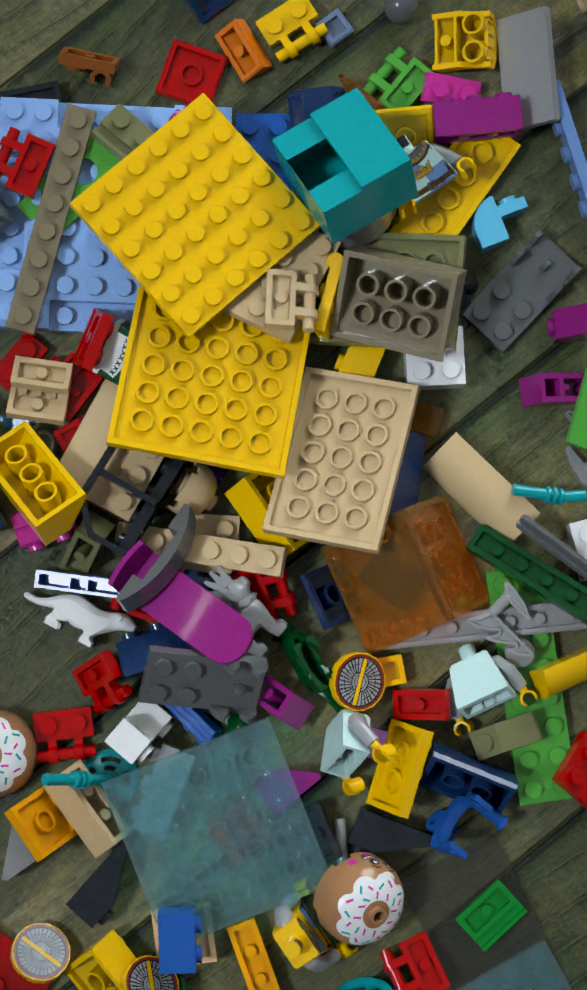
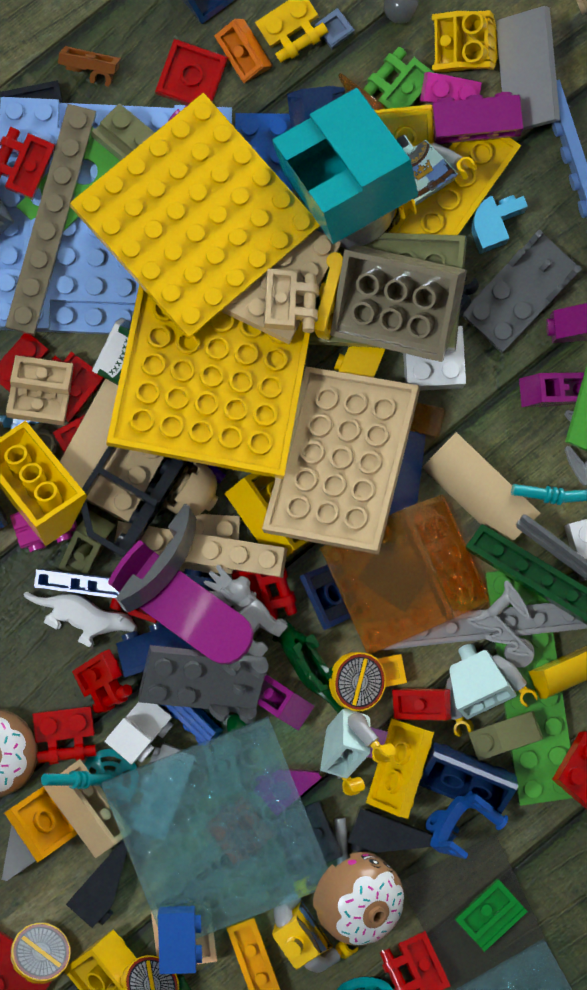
red plate [72,308,114,371] -> none

